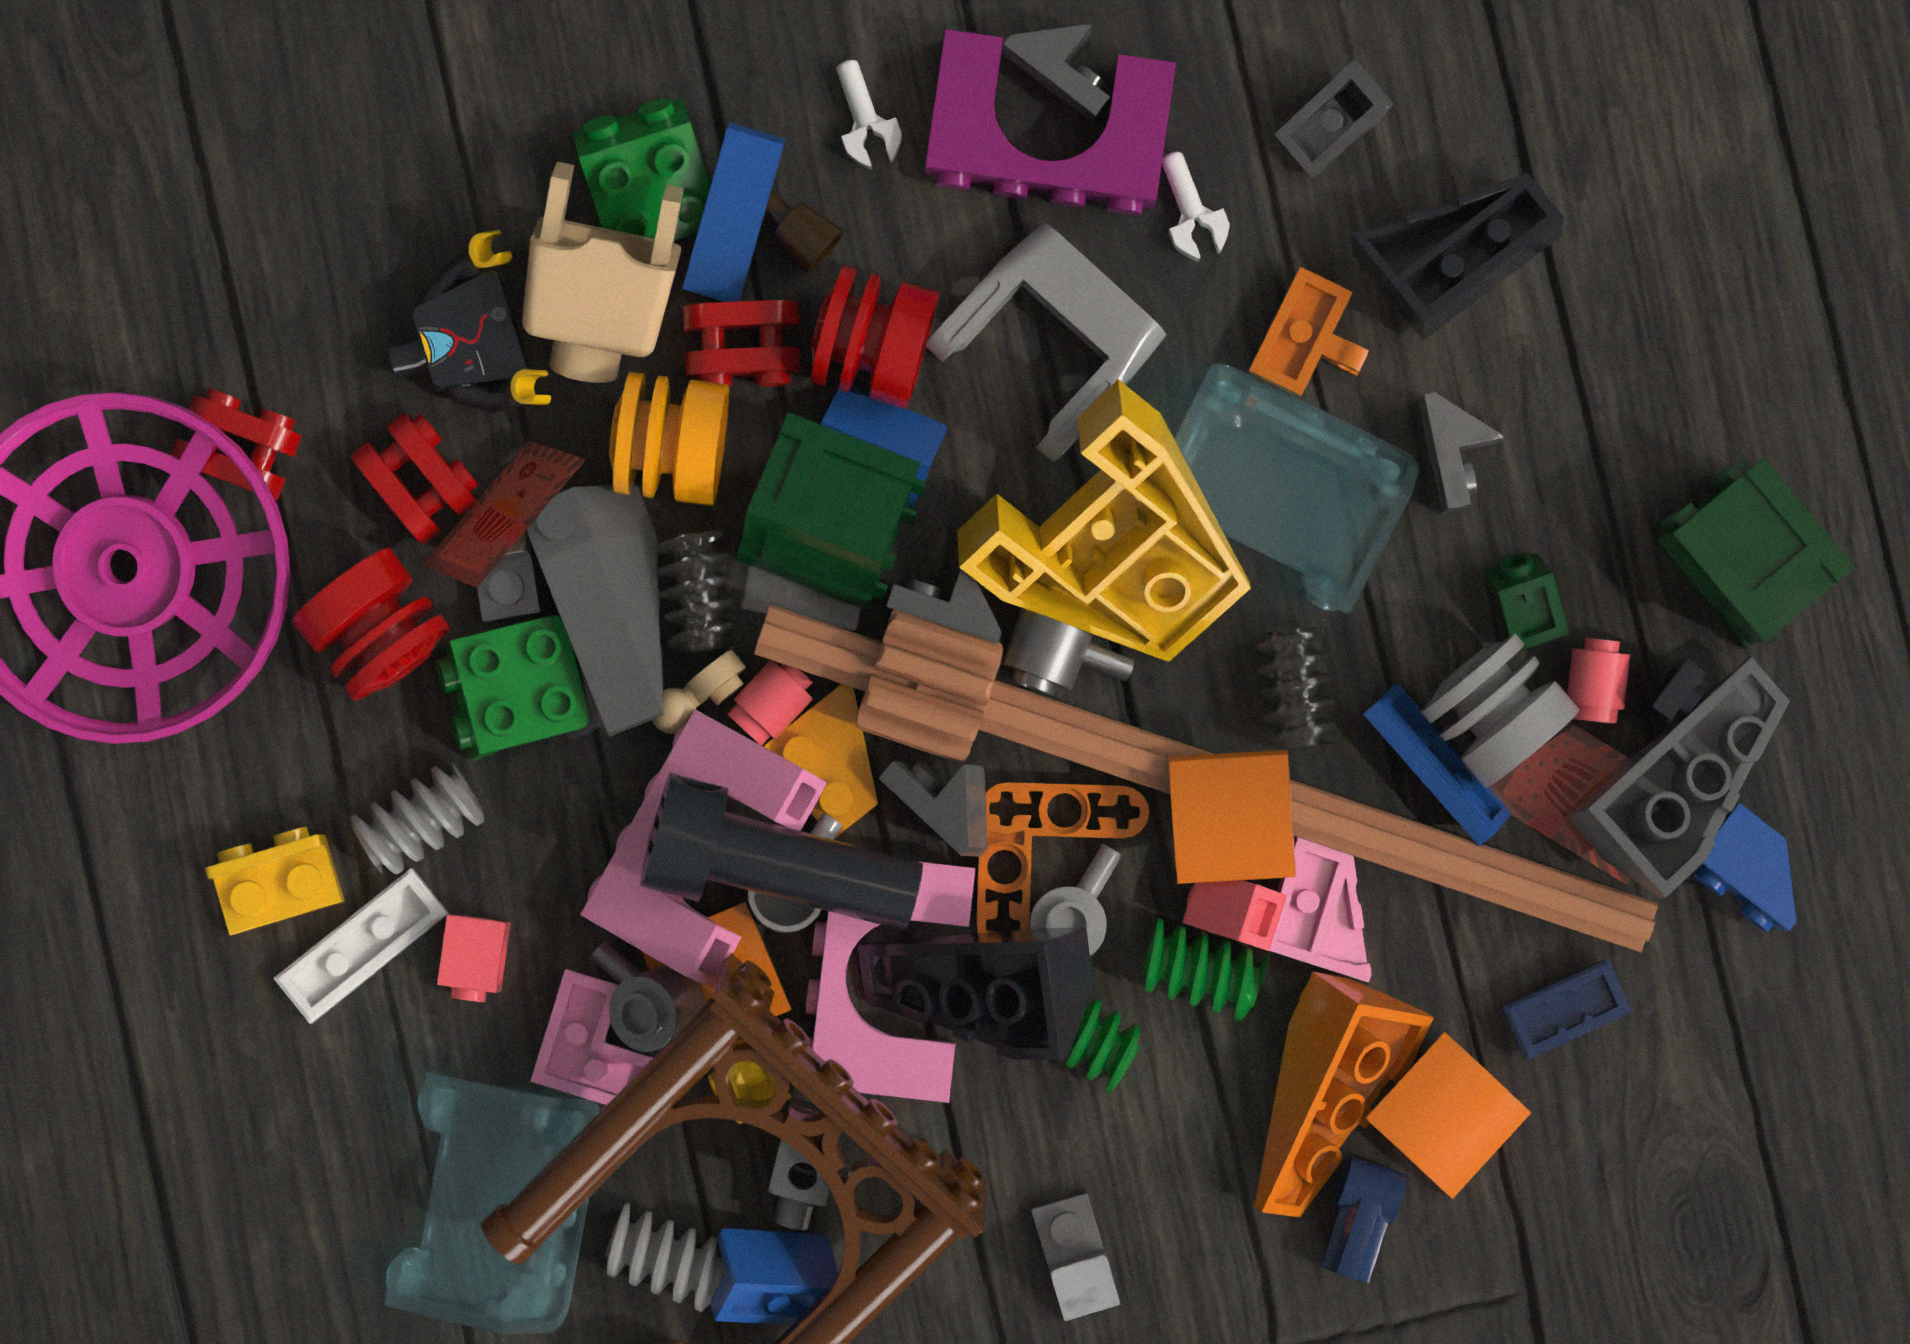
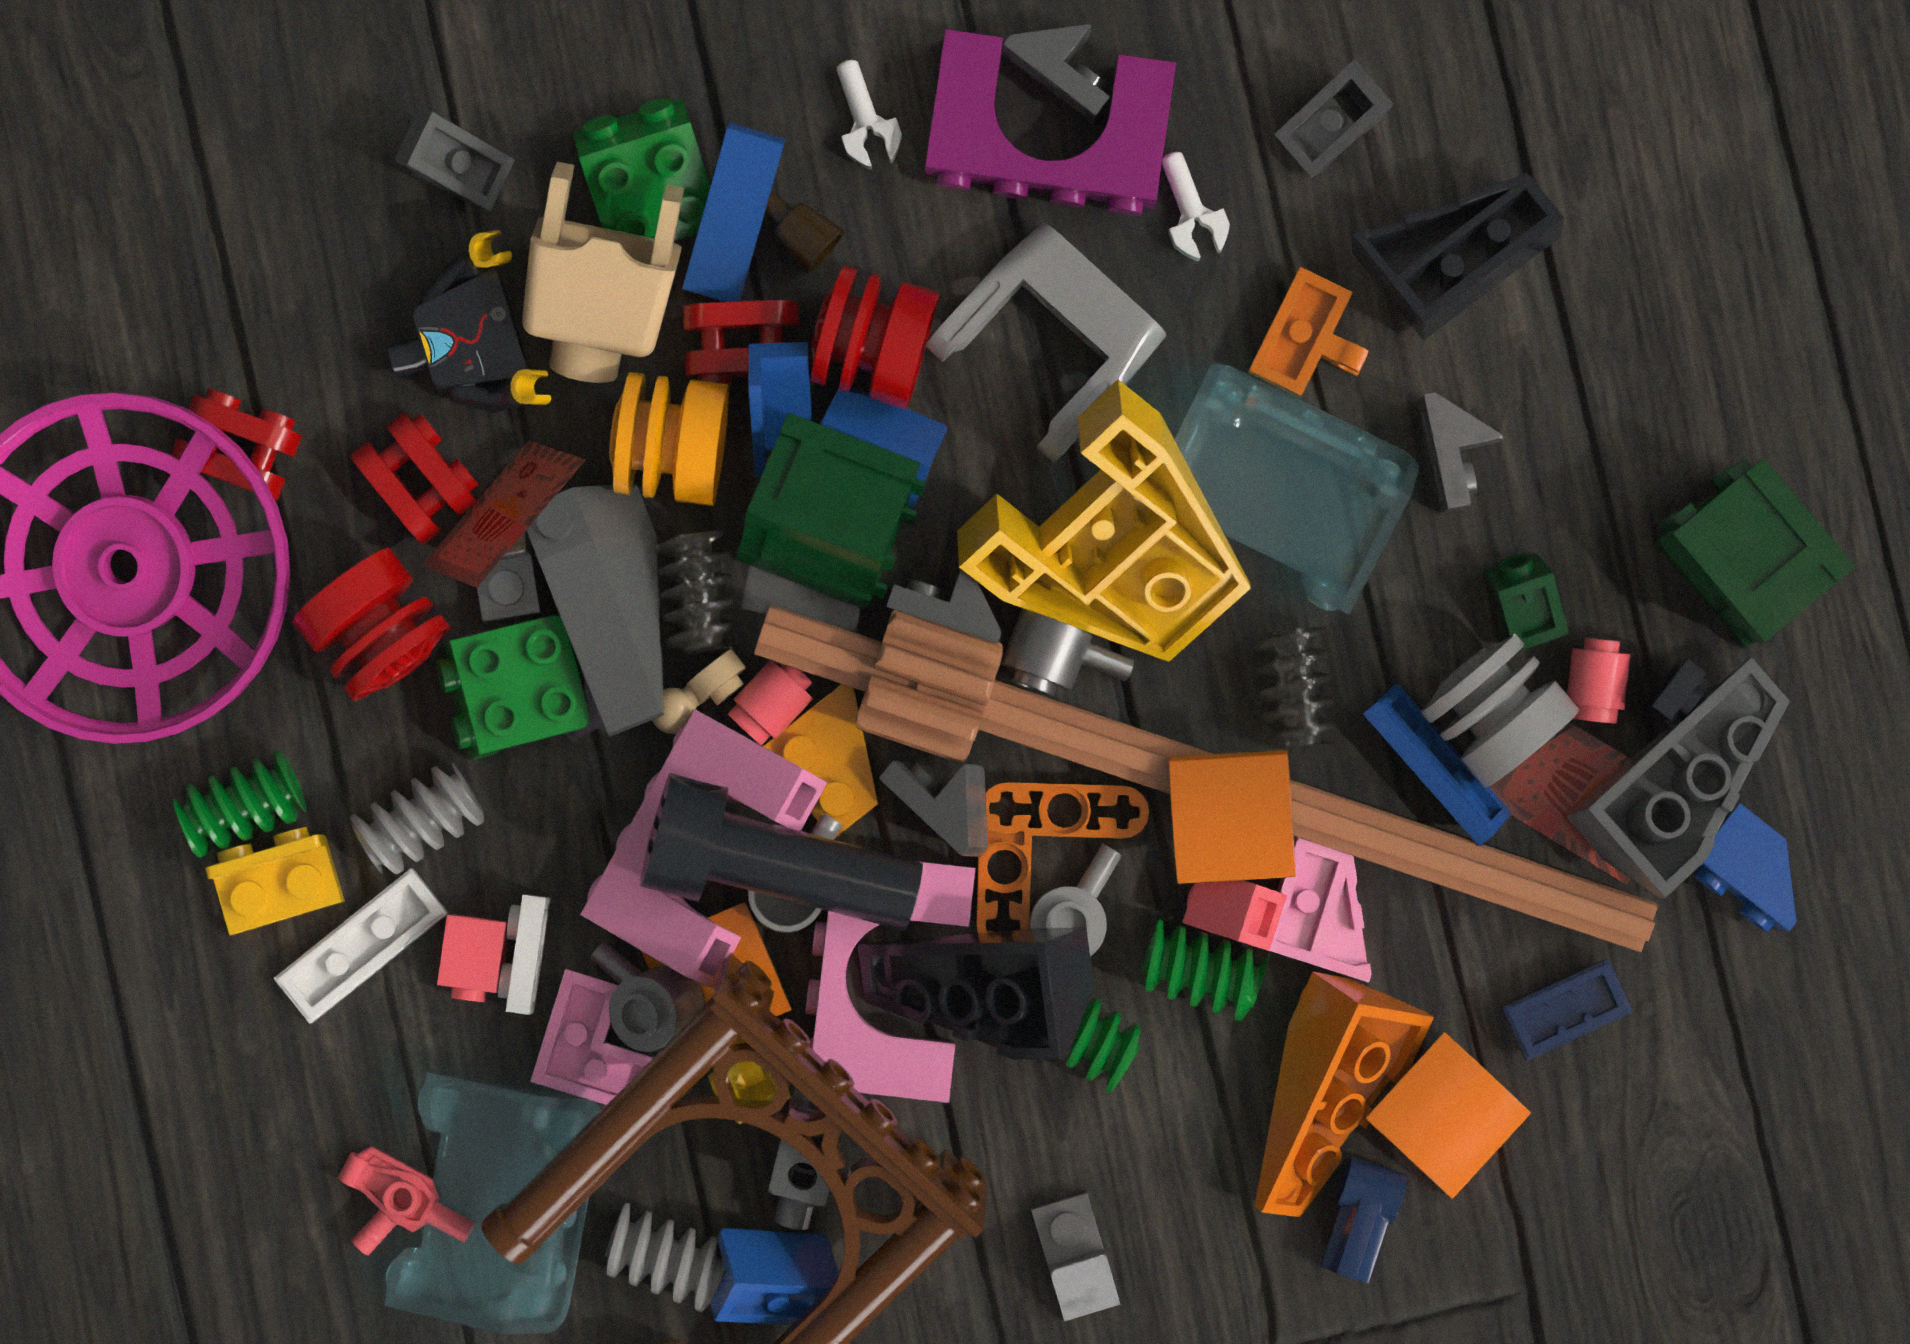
none -> green piece [173,749,307,858]
none -> coral piece [337,1146,475,1256]
none -> dark grey slope [394,107,514,212]
none -> white plate [498,894,551,1015]
none -> blue panel [749,342,812,477]

